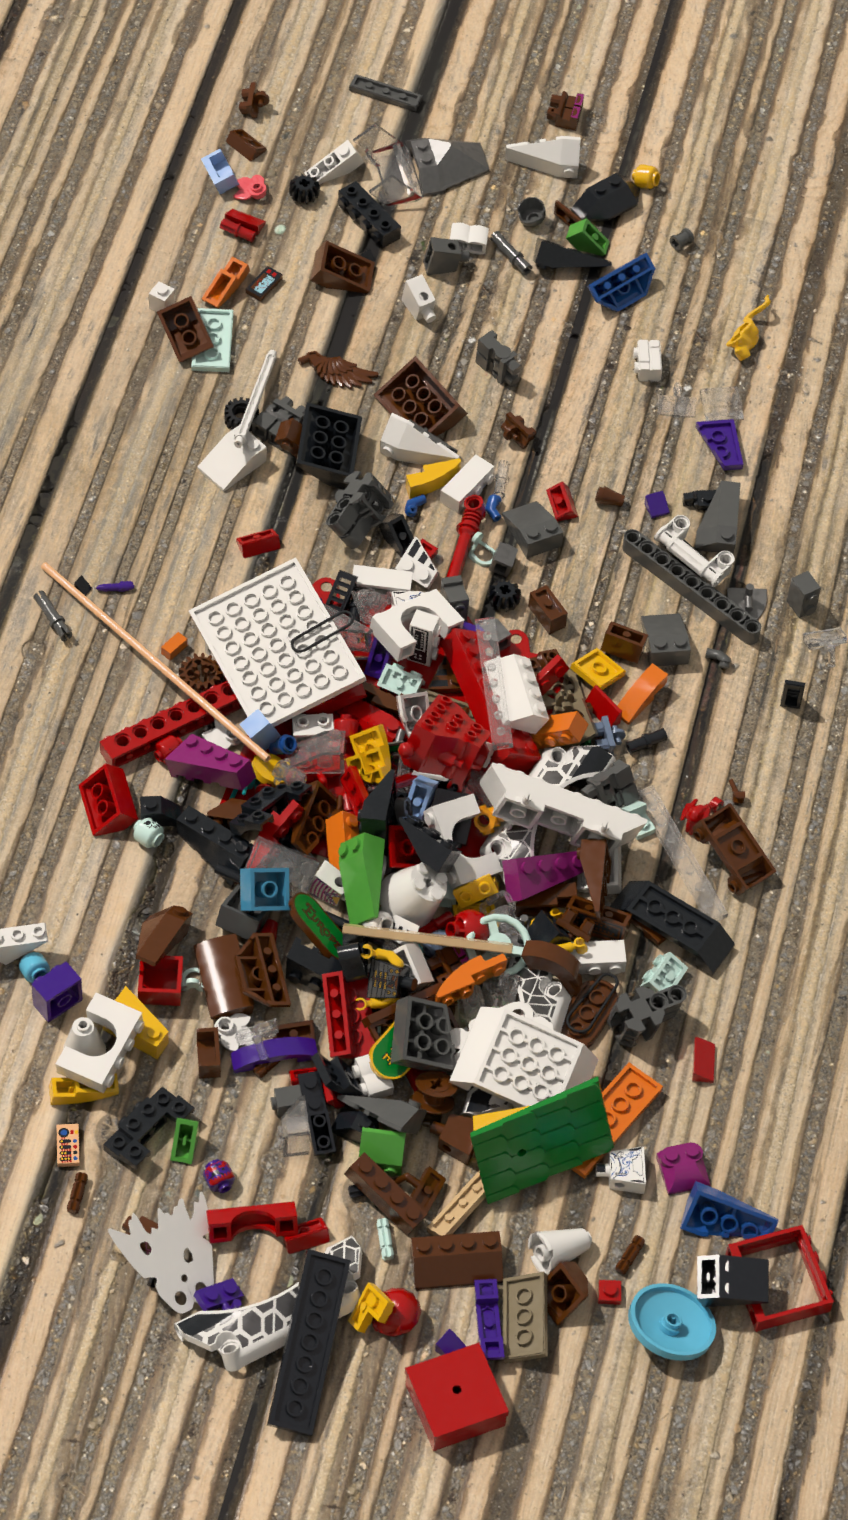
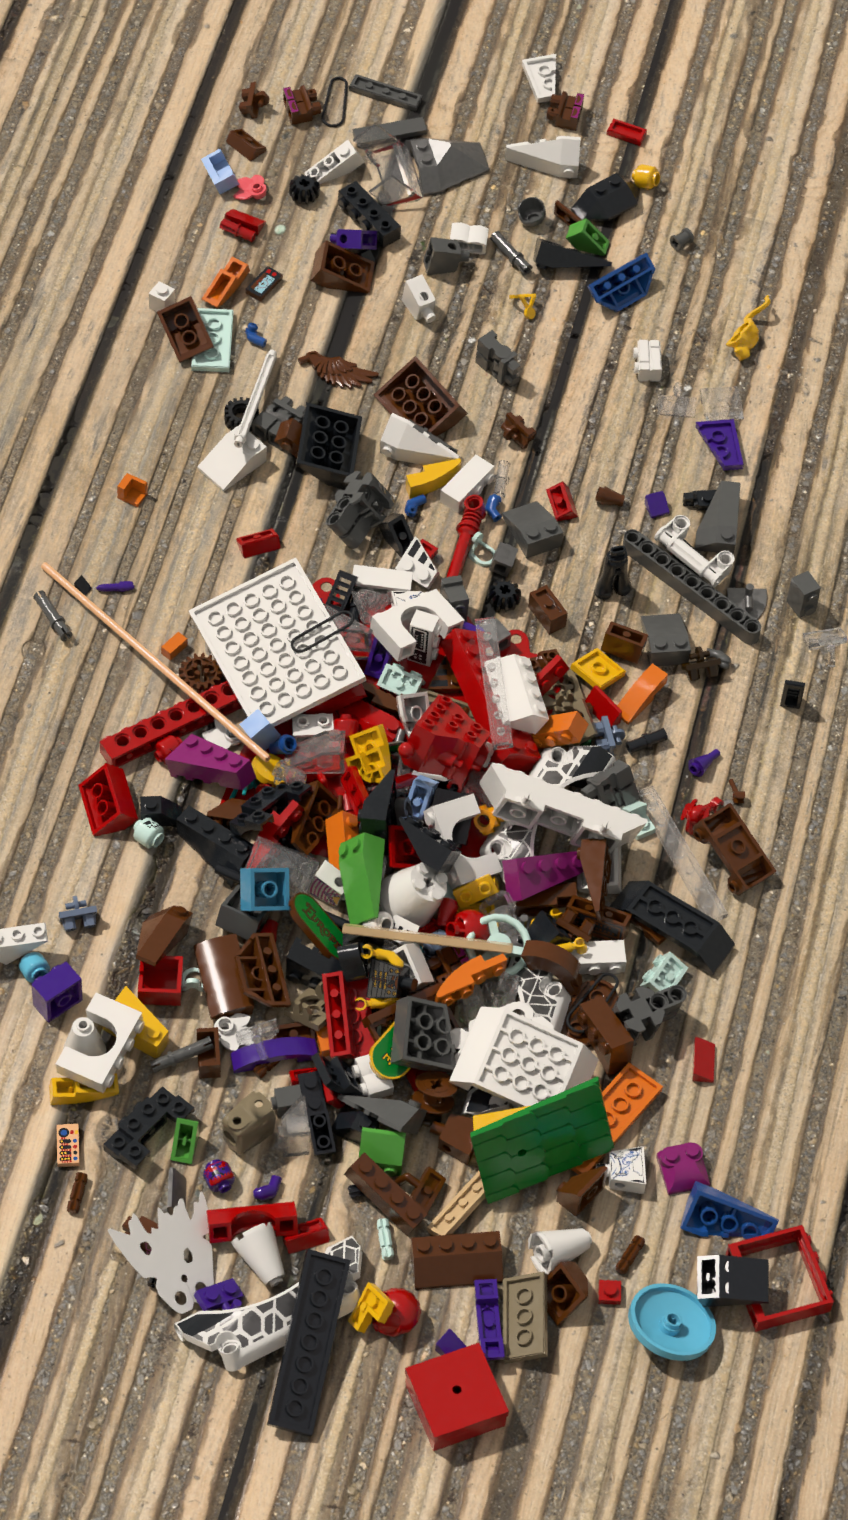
none -> sand blue hips [58,896,97,932]
none -> orange panel [117,473,148,507]
none -> dark grey pin [150,1036,214,1074]
none -> flat silver slope [167,1167,186,1215]
none -> dark tan piece [222,1091,276,1154]
none -> white cone [231,1222,285,1287]
none -> blue arm [245,323,267,348]
none -> dark purple arm [253,1175,282,1201]
none -> reddish brown hips [283,85,321,125]
none -> dark tan piece [284,982,327,1031]
none -> orange piece [315,1026,330,1057]
none -> black piece [321,77,348,127]
none -> dark purple torso [330,229,377,249]
none -> dark grey tile [352,117,427,147]
none -> red cone [437,898,459,931]
none -> yellow piece [509,294,536,319]
none -> white wing [522,54,556,103]
none -> reddish brown slope [556,1165,608,1217]
none -> reddish brown wedge [577,996,634,1076]
none -> black piece [595,545,632,600]
none -> red tile [607,118,647,146]
none -> dark brown hips [681,646,721,681]
none -> dark purple cone [688,749,720,777]

